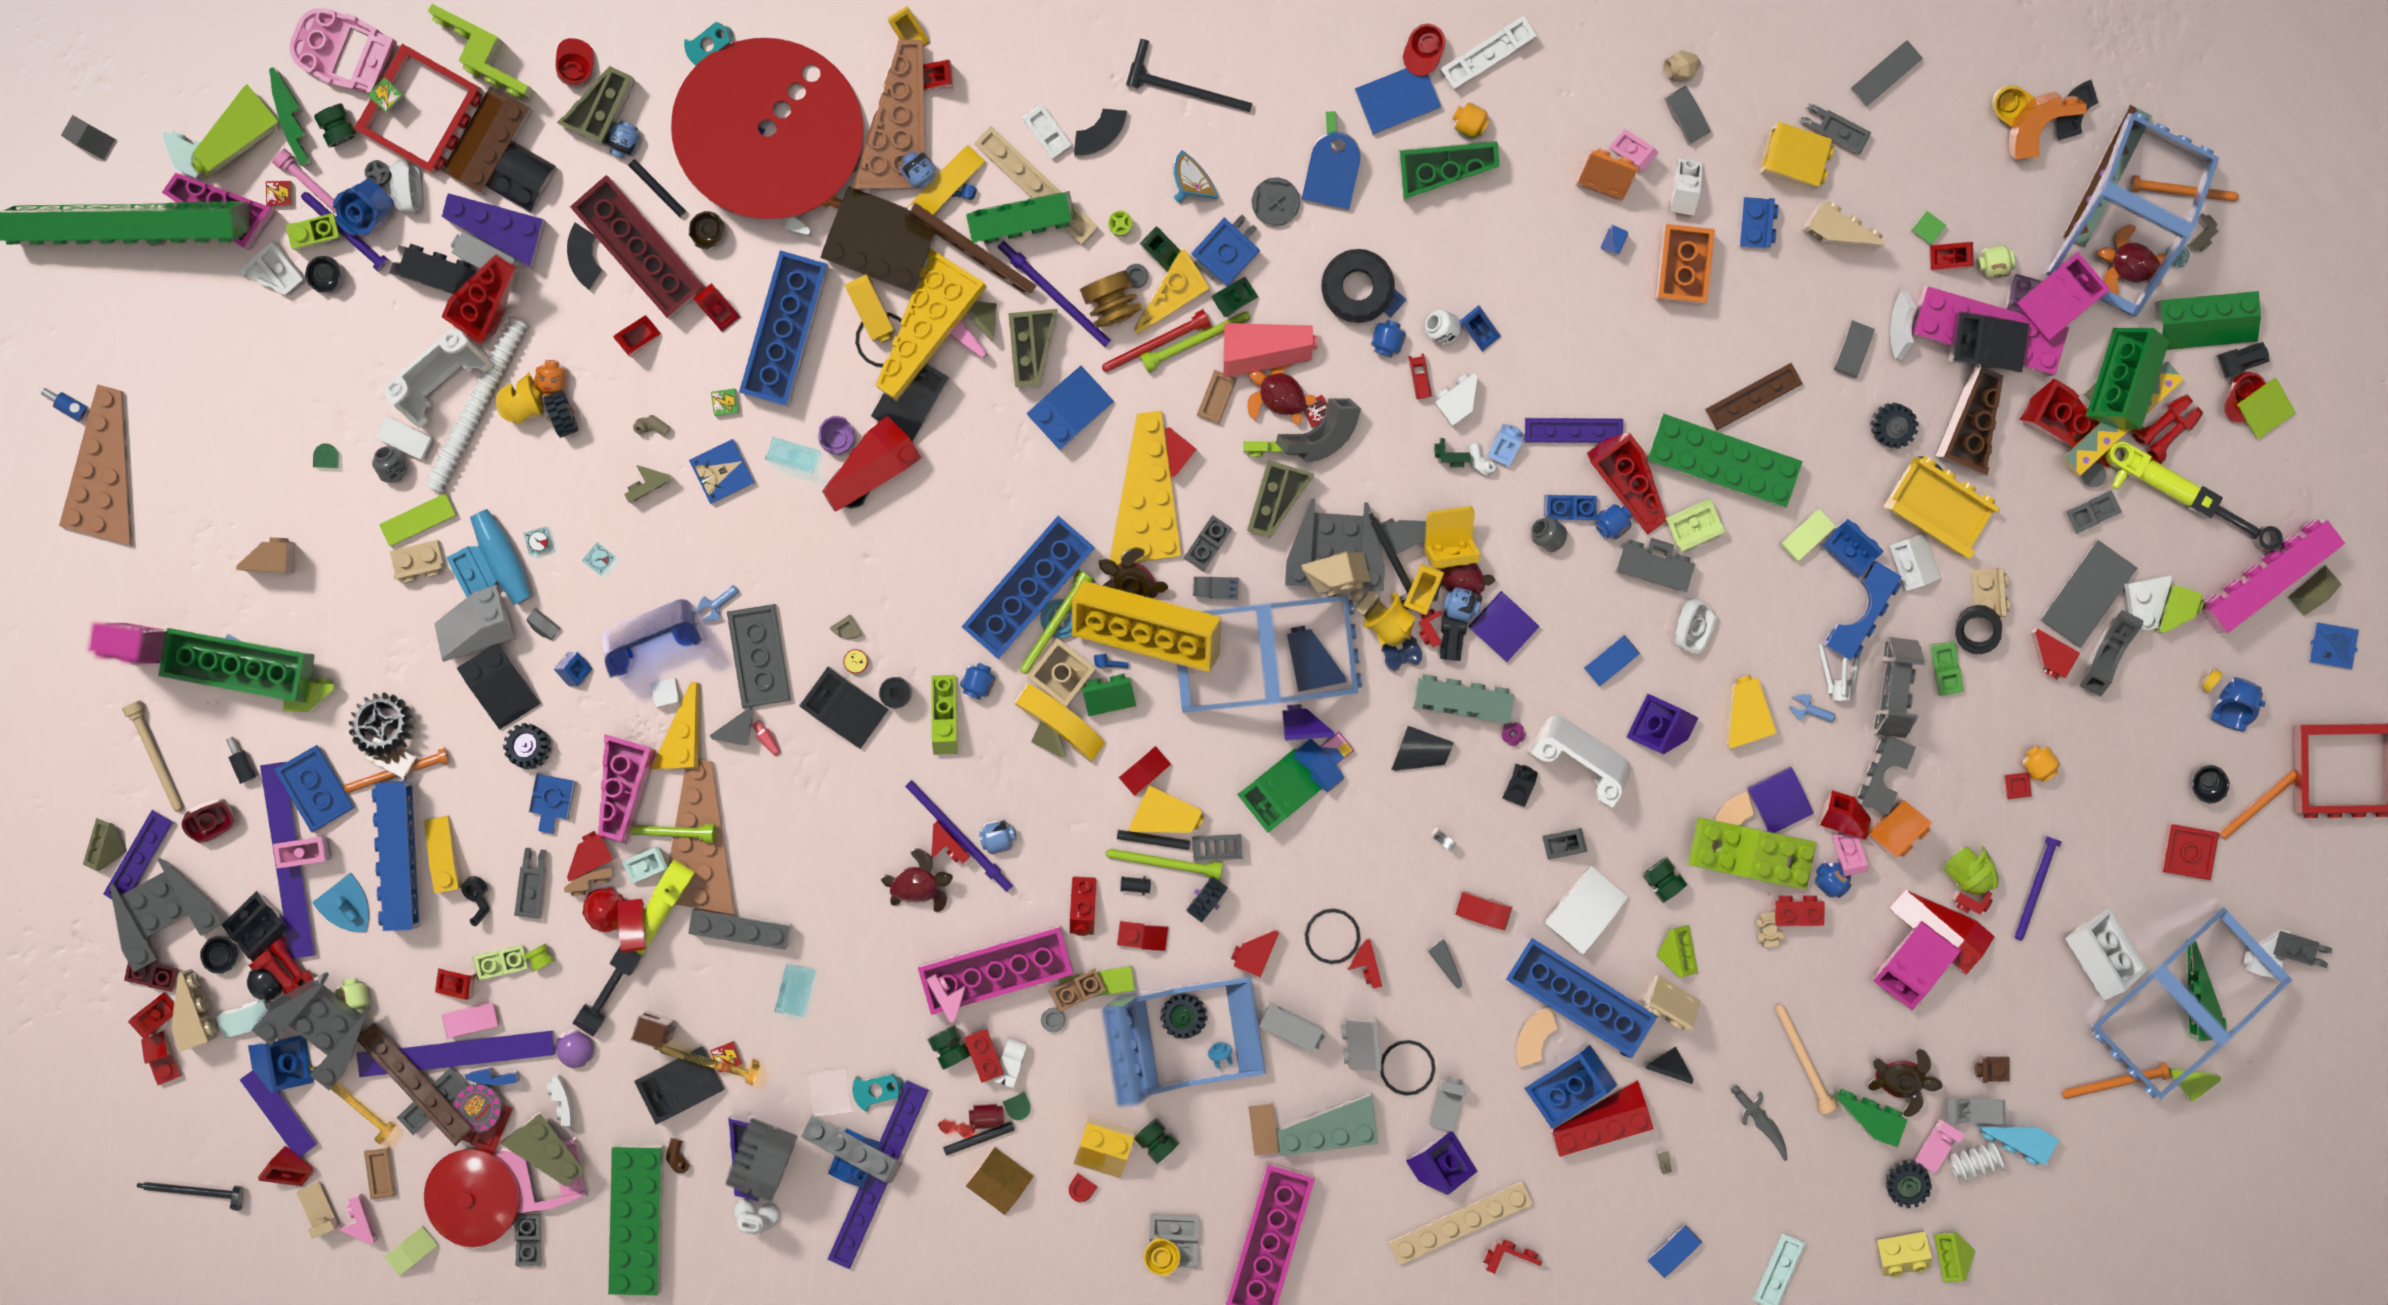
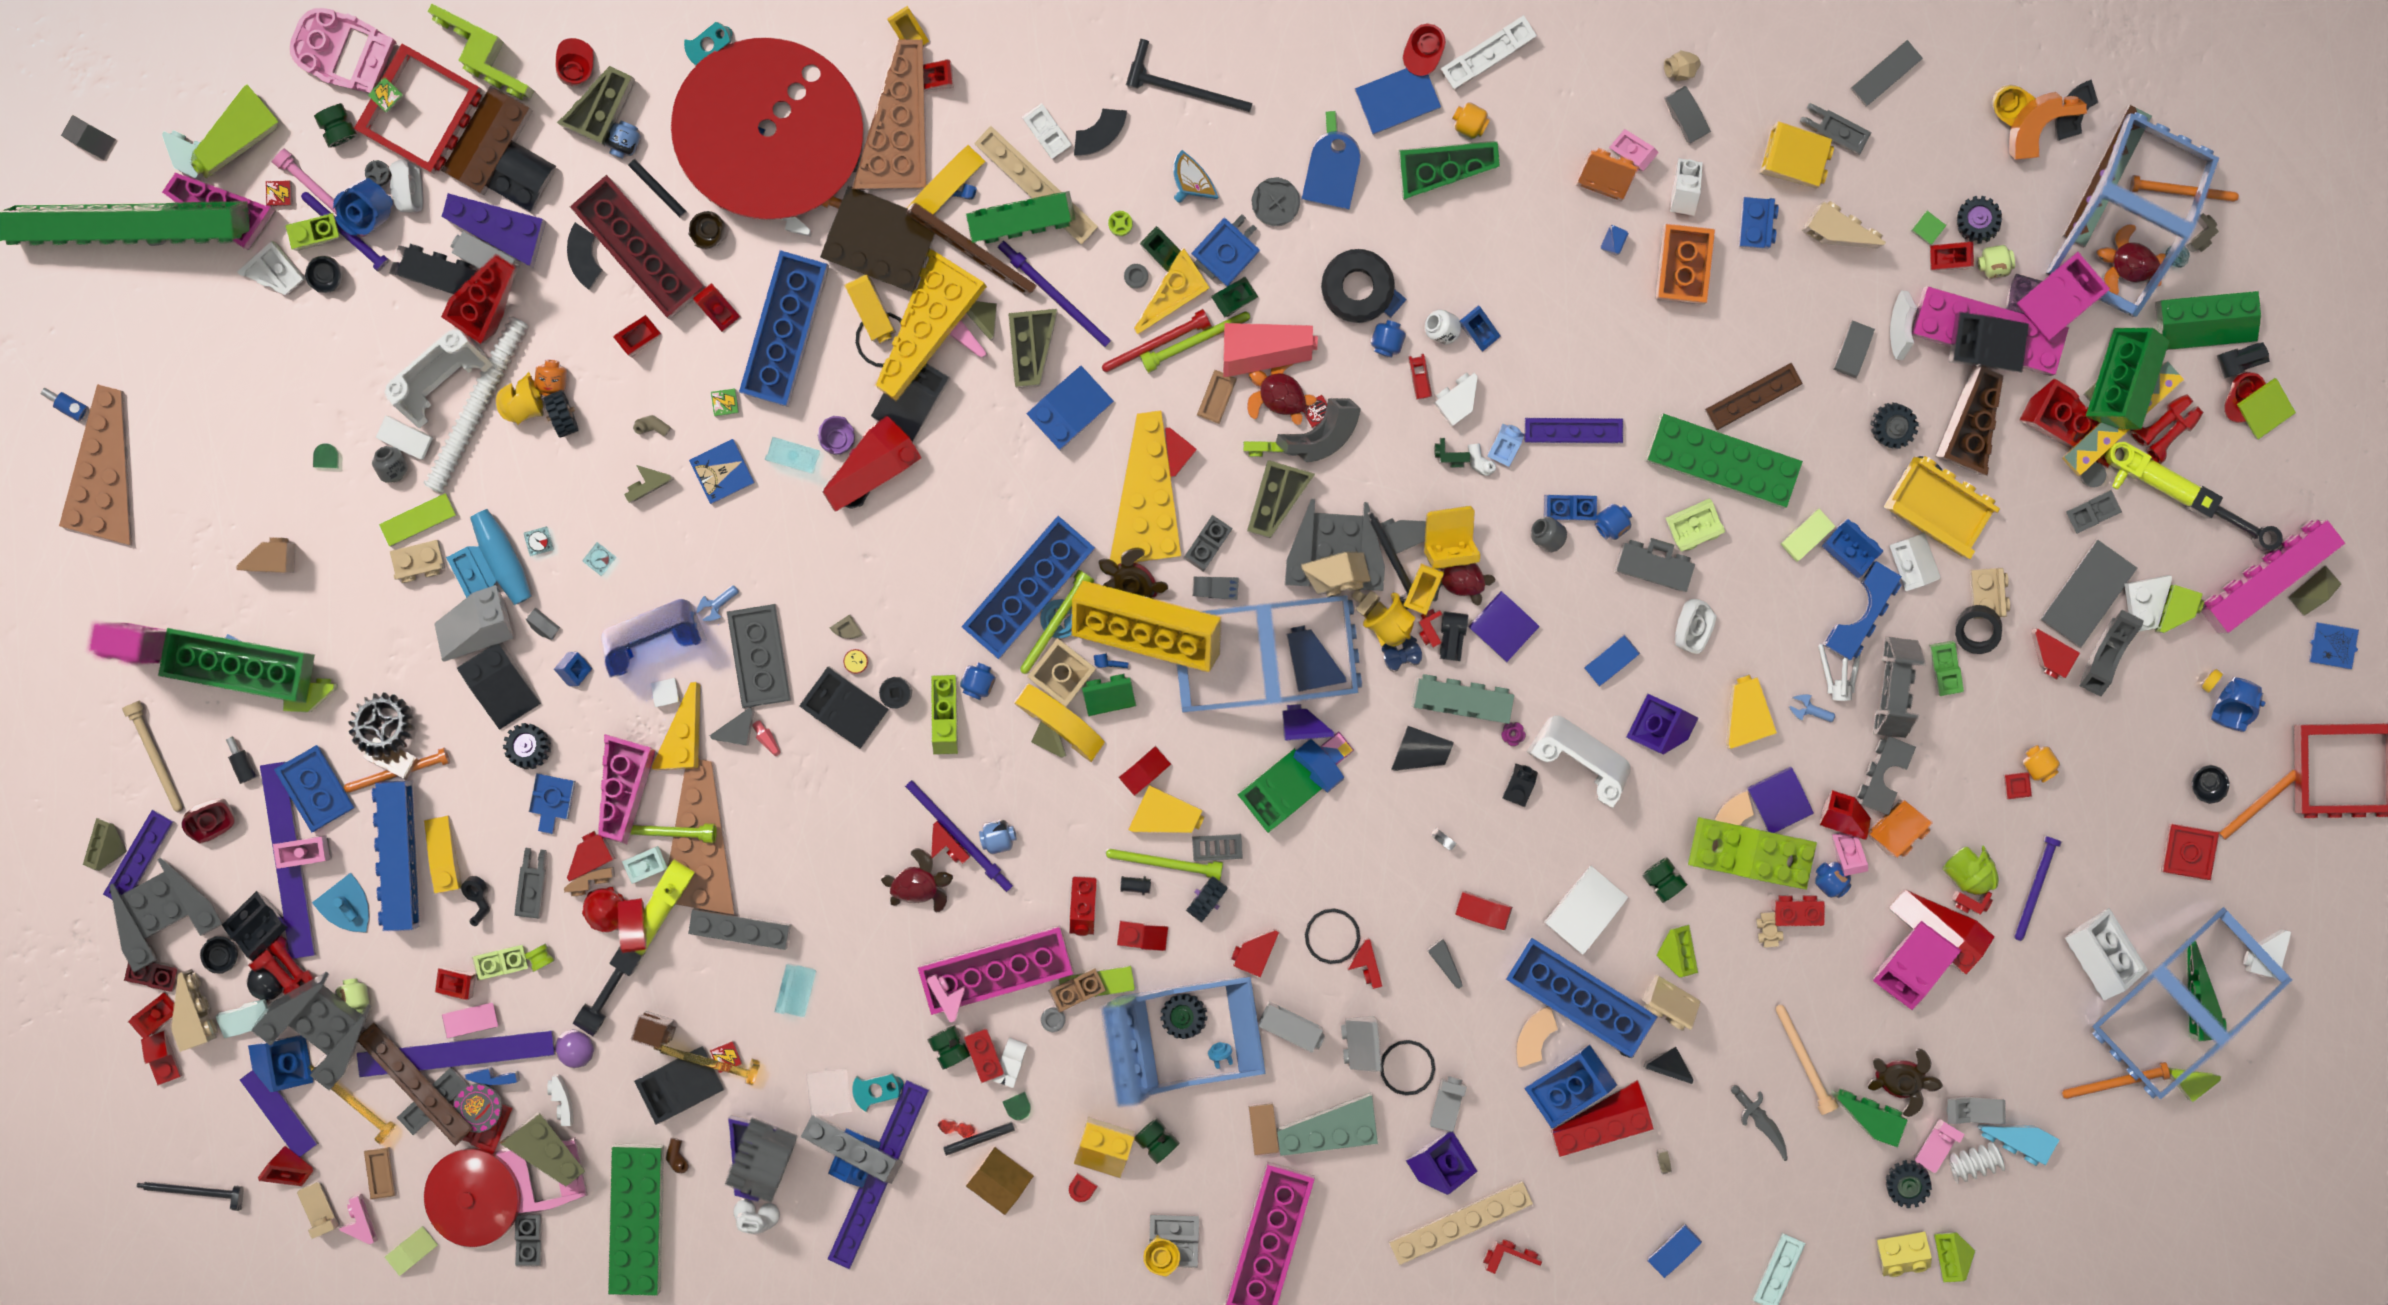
green slope [269,67,313,168] -> none
medium blue head [900,151,936,189] -> none
dark red brick [969,1103,1004,1129] -> none
pearl gold wheel [1080,270,1142,328] -> none
black bar [1117,830,1190,850] -> none
medium blue head [1443,587,1481,622] -> none
dark grey slope [1542,826,1588,860] -> none
red wedge [1587,432,1666,535] -> none
reddish brown bracket [1975,1056,2010,1083] -> none
dark grey hinge [2273,931,2333,968] -> none
none -> black wheel [1957,196,2002,244]

